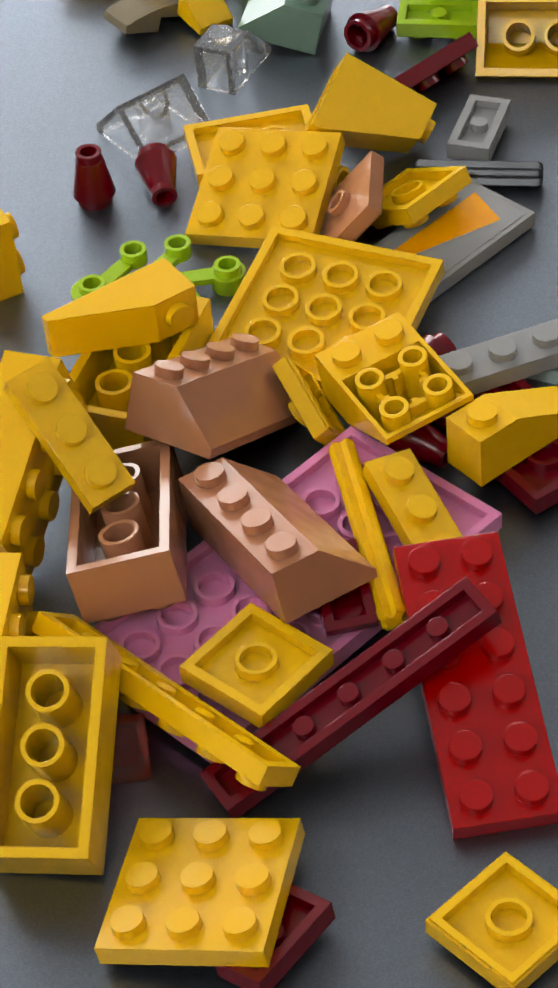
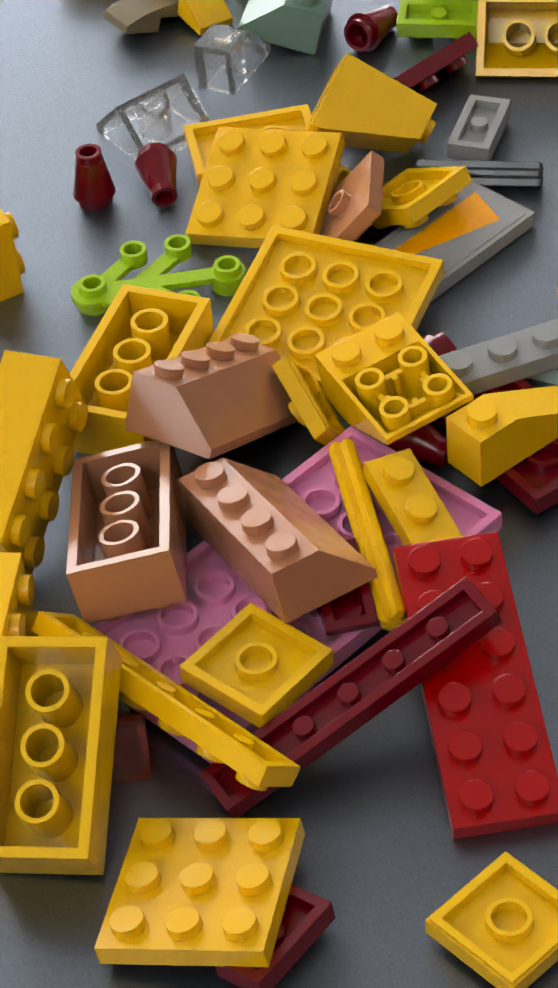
yellow plate [3,357,136,514] -> none
yellow slope [42,257,200,358] -> none

